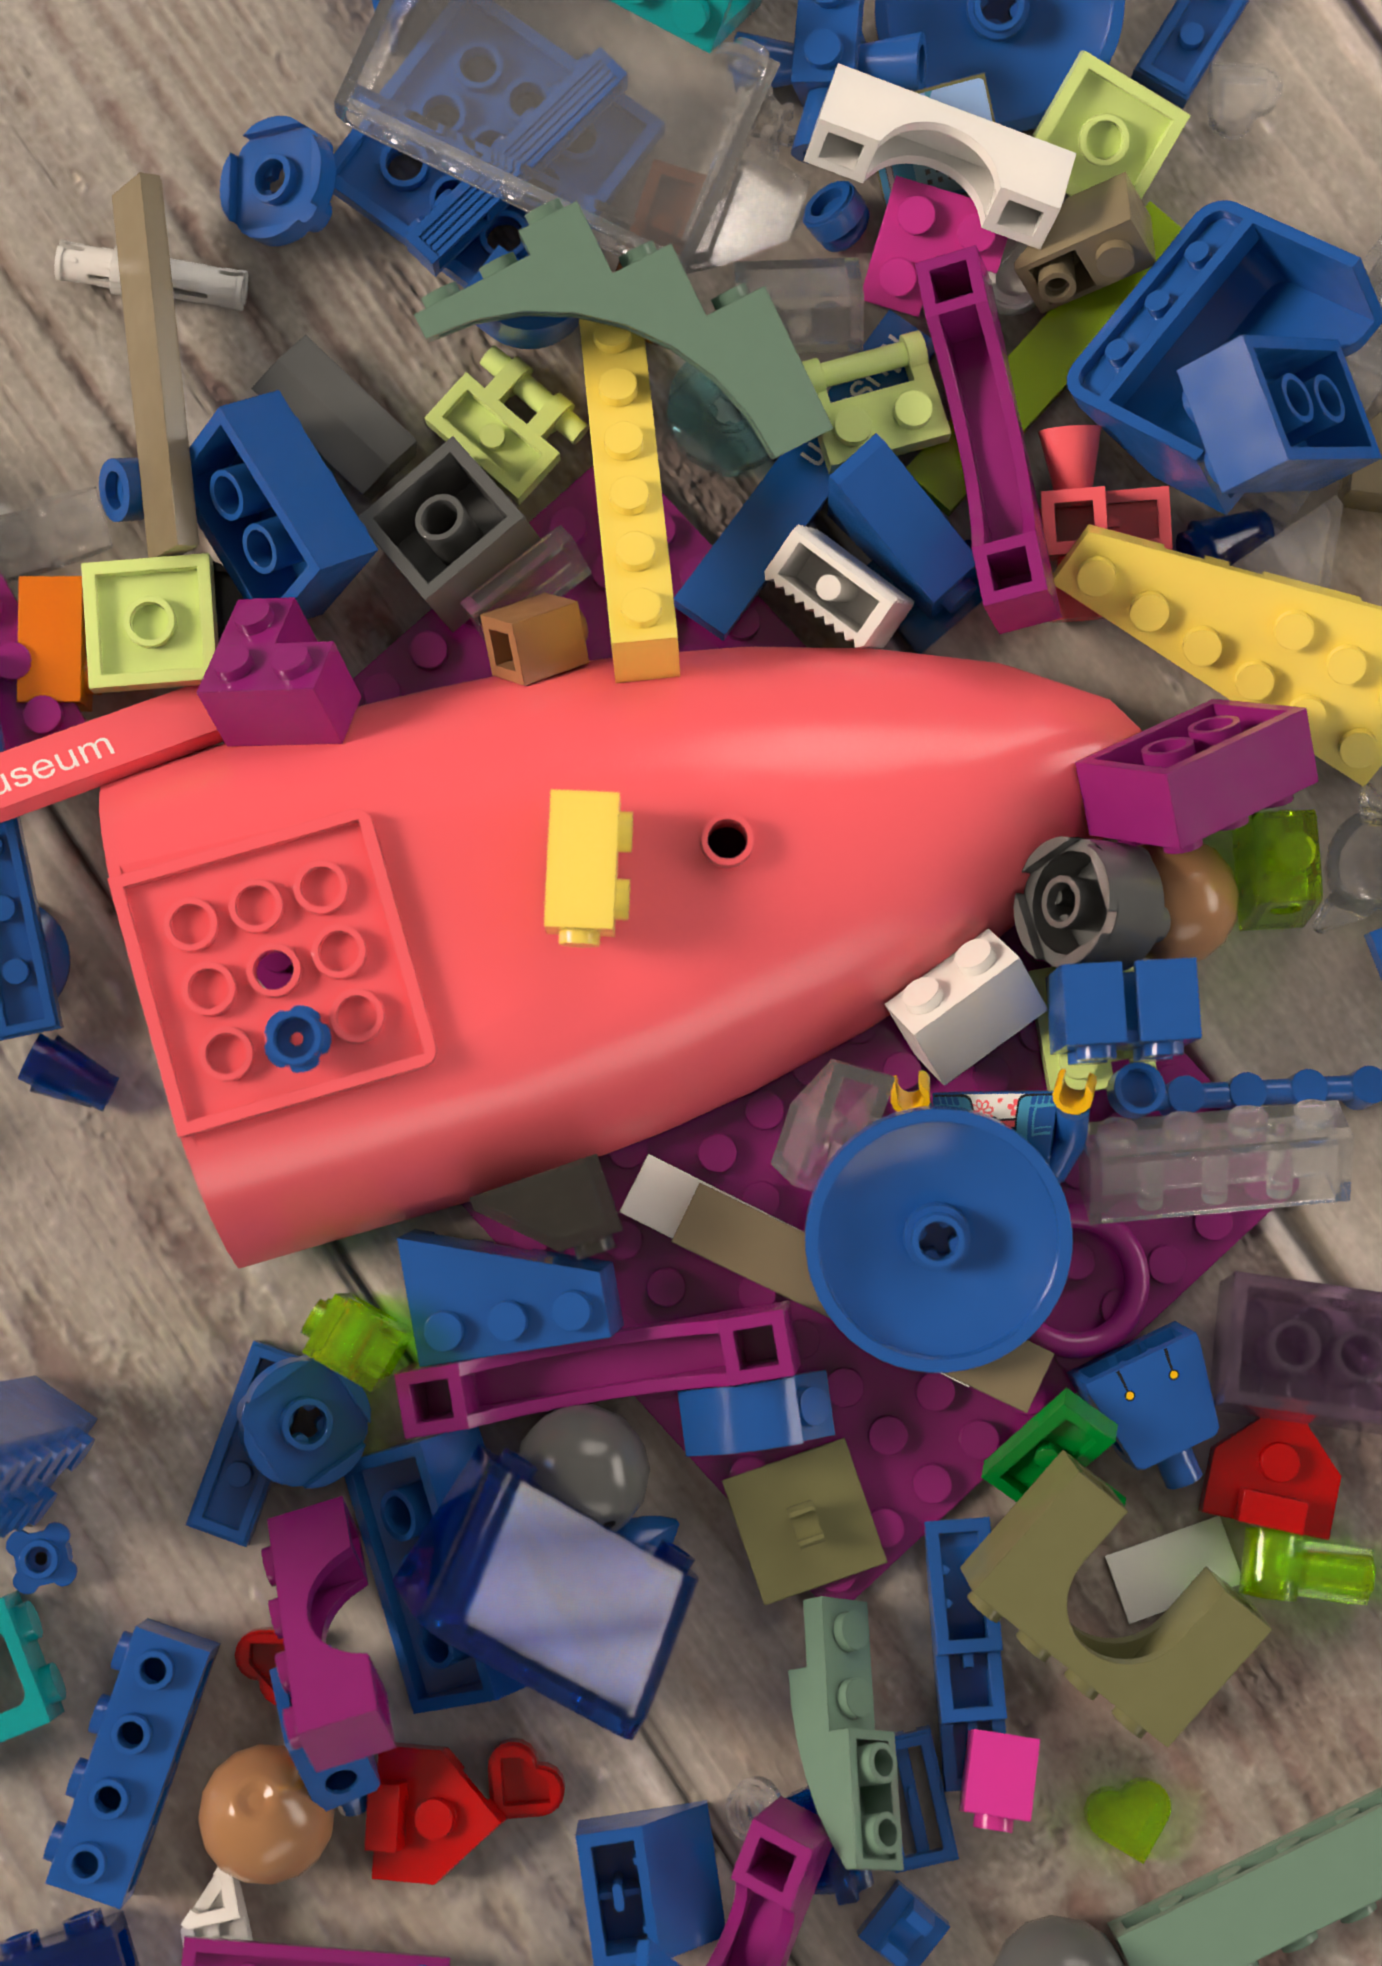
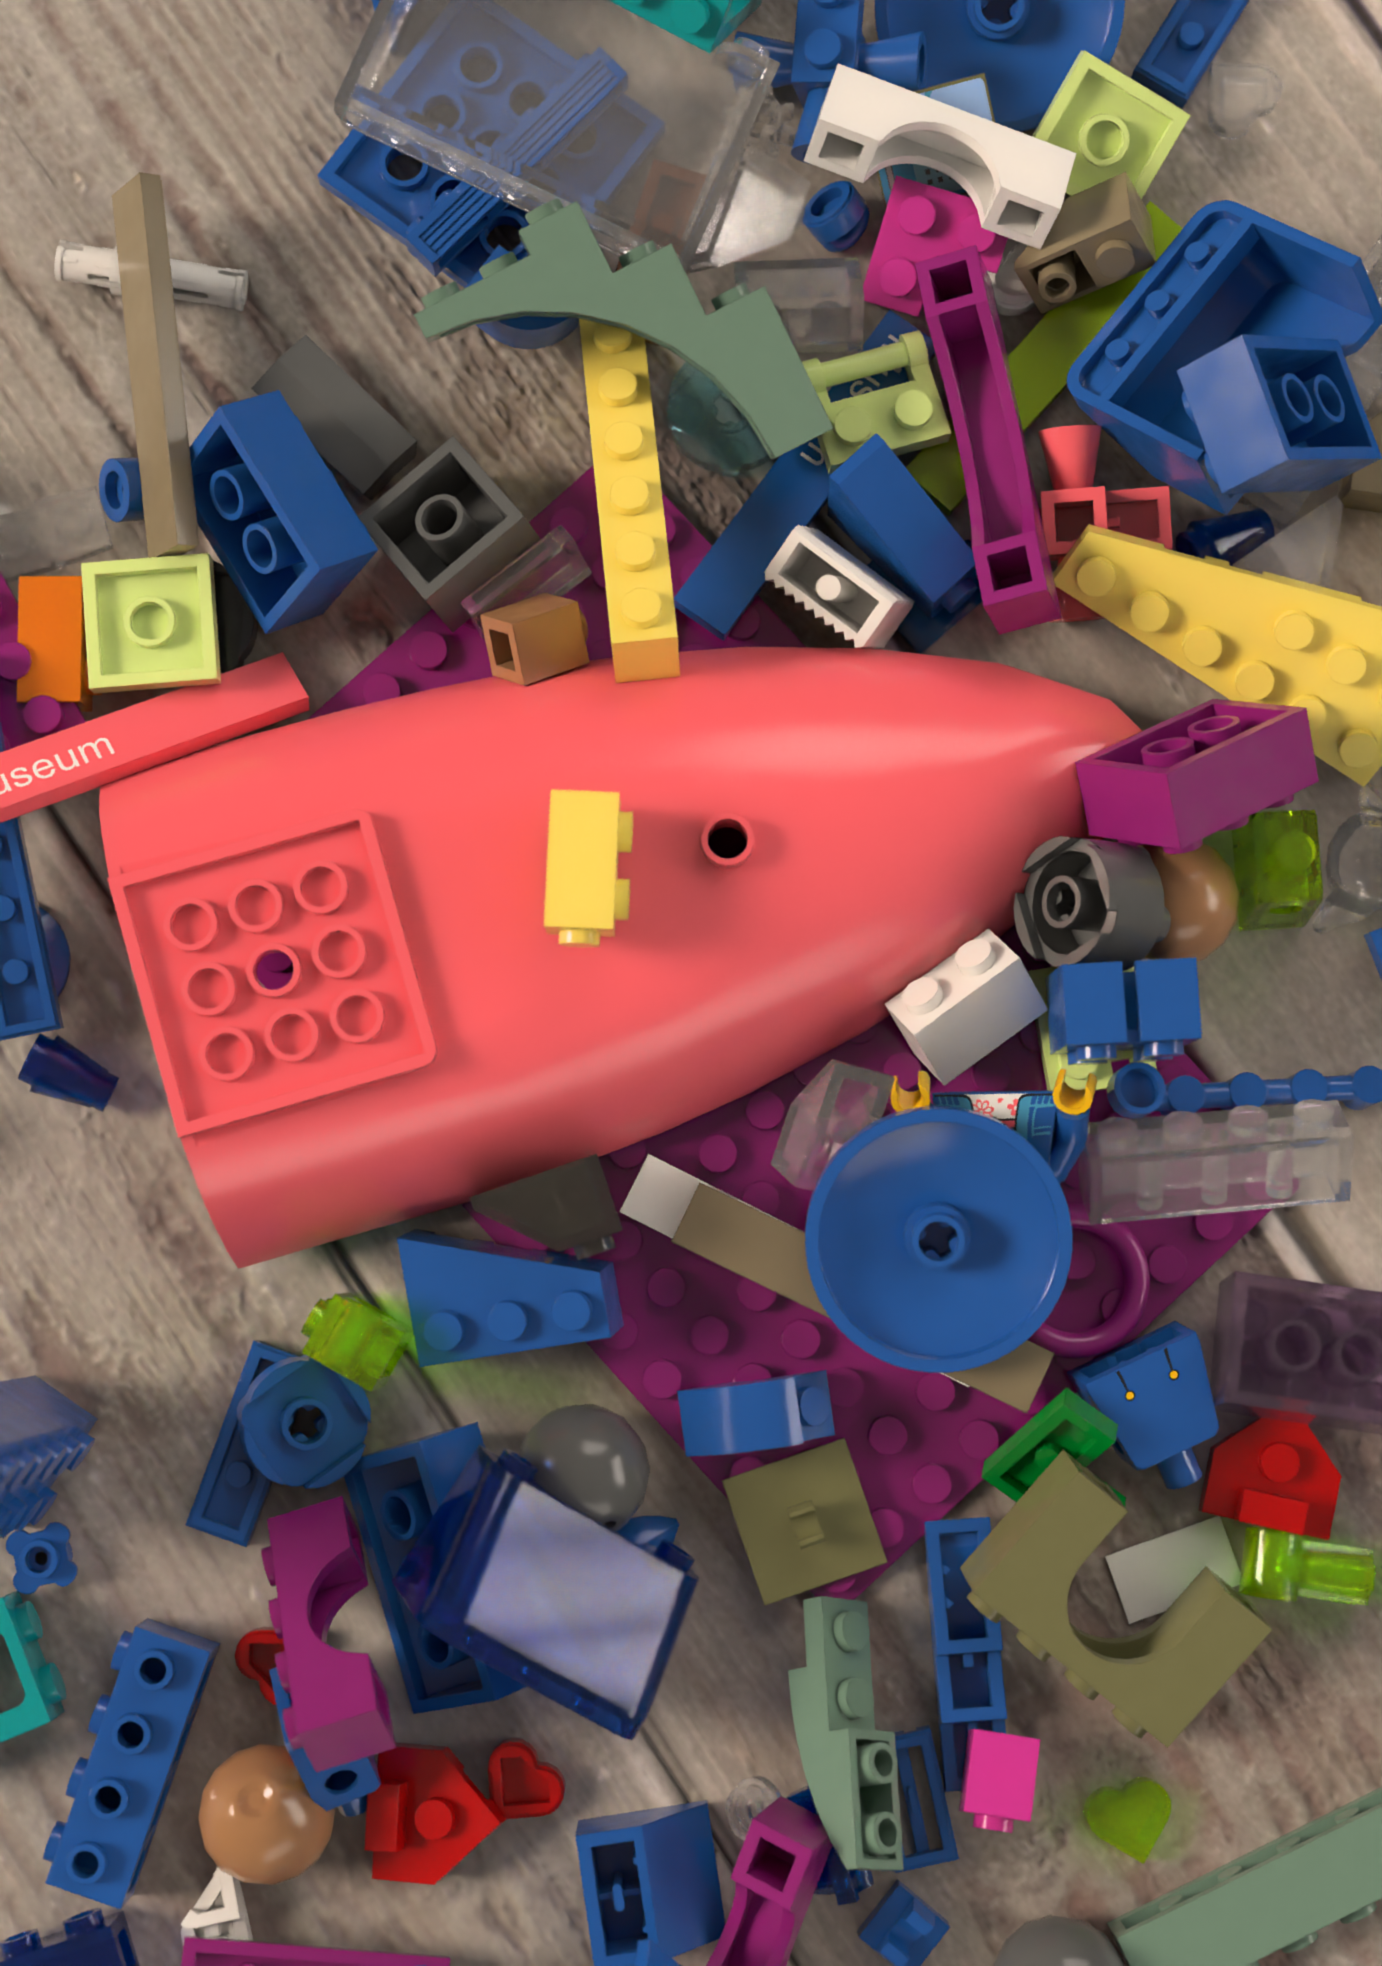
magenta brick [196,597,362,747] -> none
blue plate [220,116,336,247] -> none
blue plate [264,1005,332,1073] -> none
magenta arch [394,1300,801,1439] -> none
yellowish green plate [425,345,589,505] -> none

